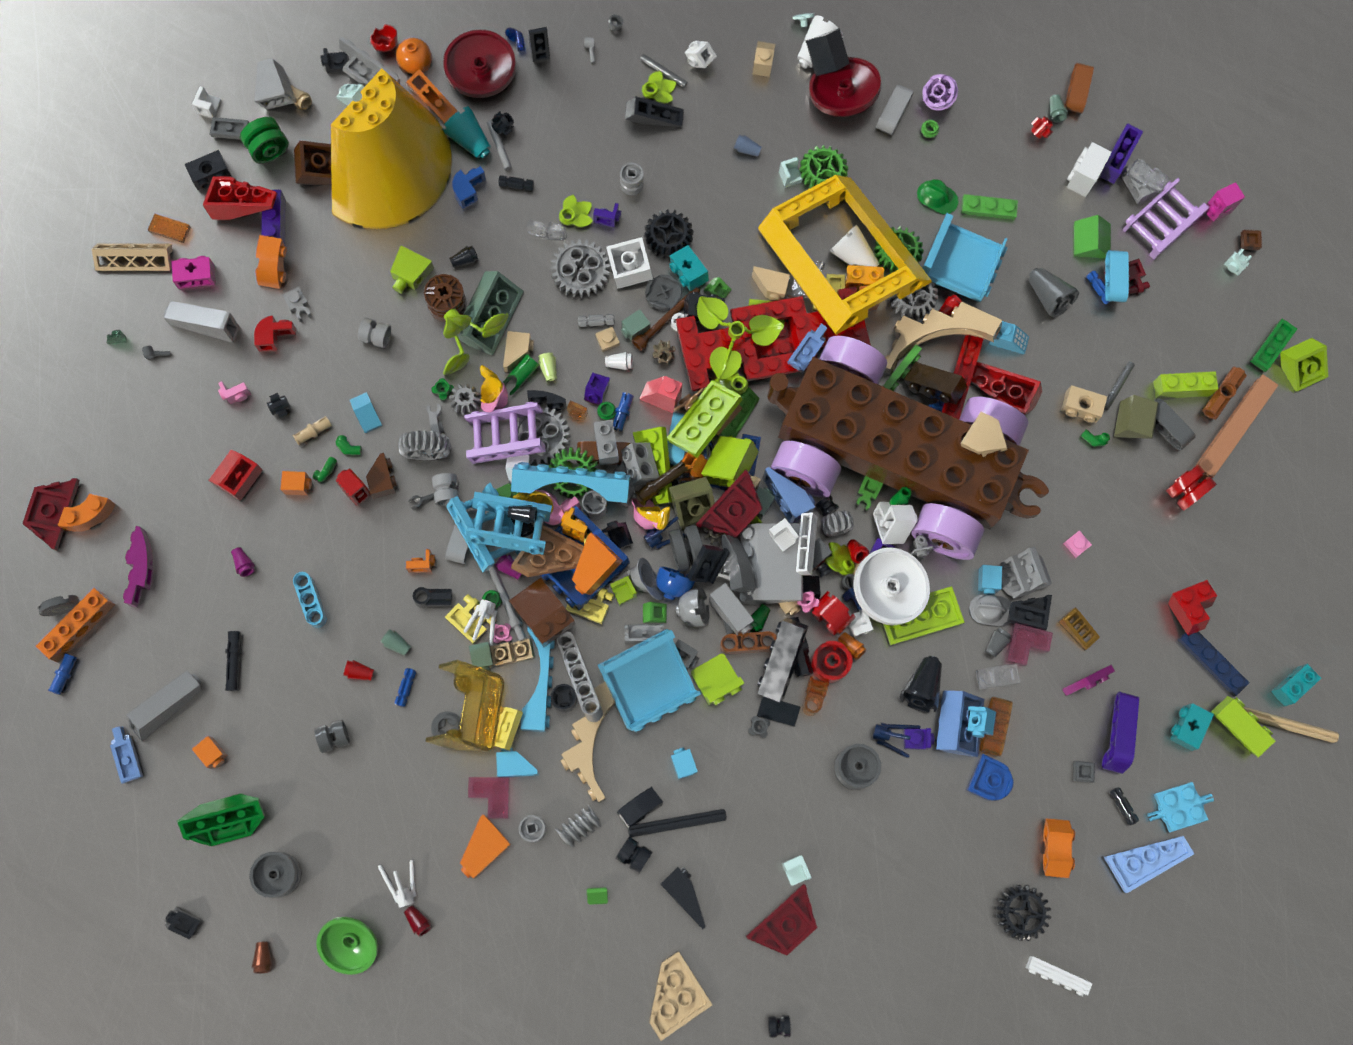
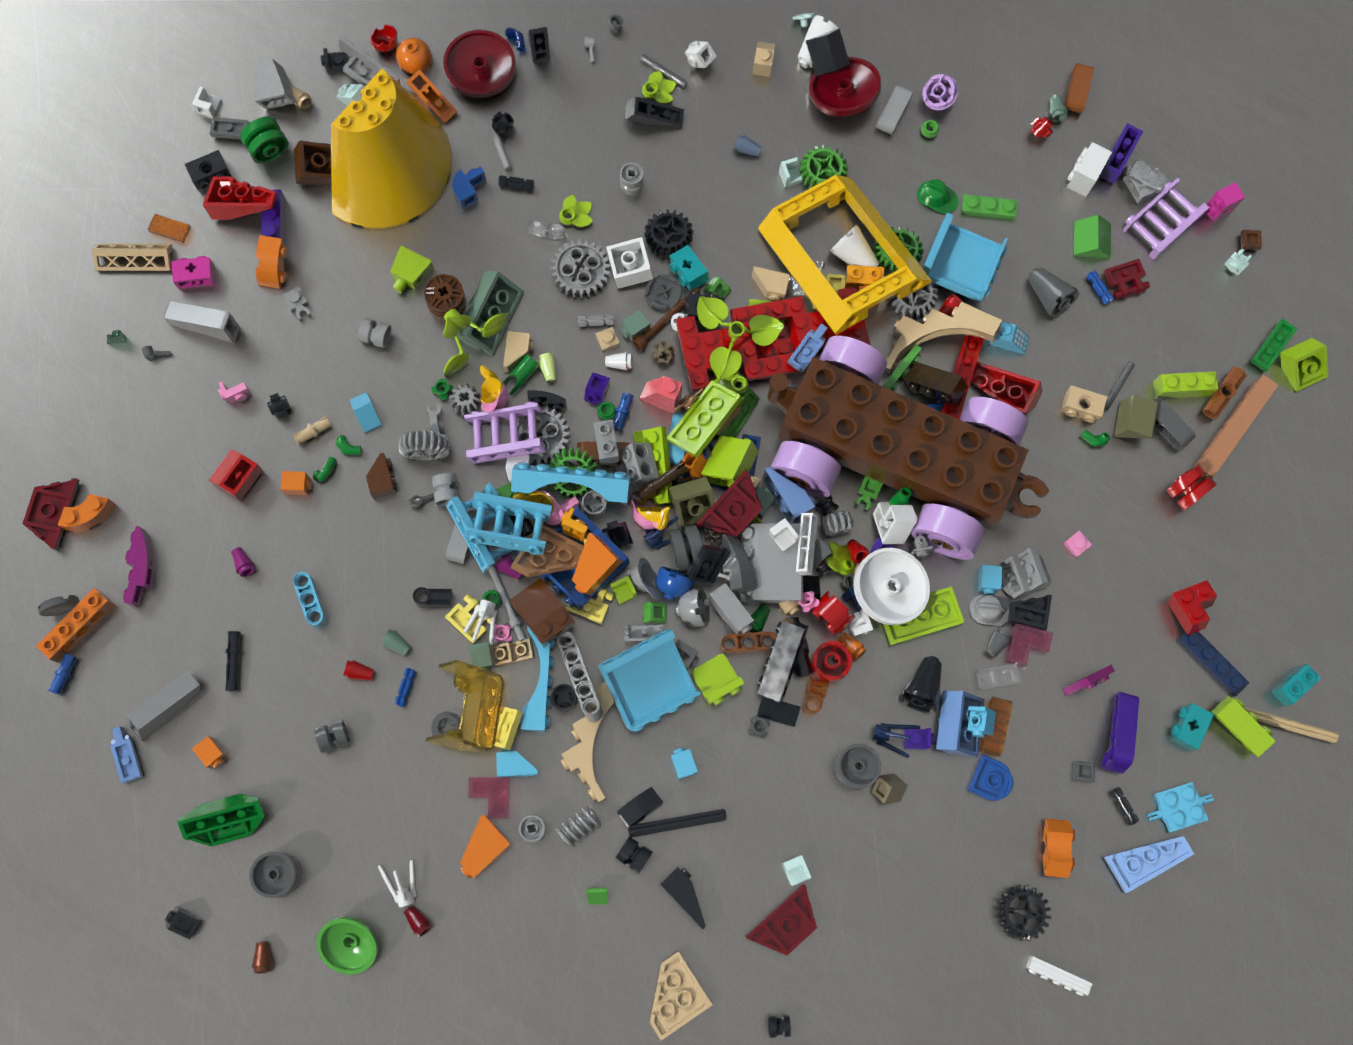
red brick [254,315,296,352] -> none
red brick [336,468,370,505] -> none
orange bracket [406,549,435,572] -> none
teal cone [442,106,491,159] -> none
black cone [450,246,479,268] -> none
black cone [507,505,537,524] -> none
clear orange plate [567,400,588,420] -> none
dark purple bracket [593,203,622,227] -> none
tan slope [961,412,1007,457] -> none
pearl gold slope [1059,607,1100,650] -> none
medium azure beam [1105,250,1129,302] -> none
none -> dark tan panel [872,774,908,804]

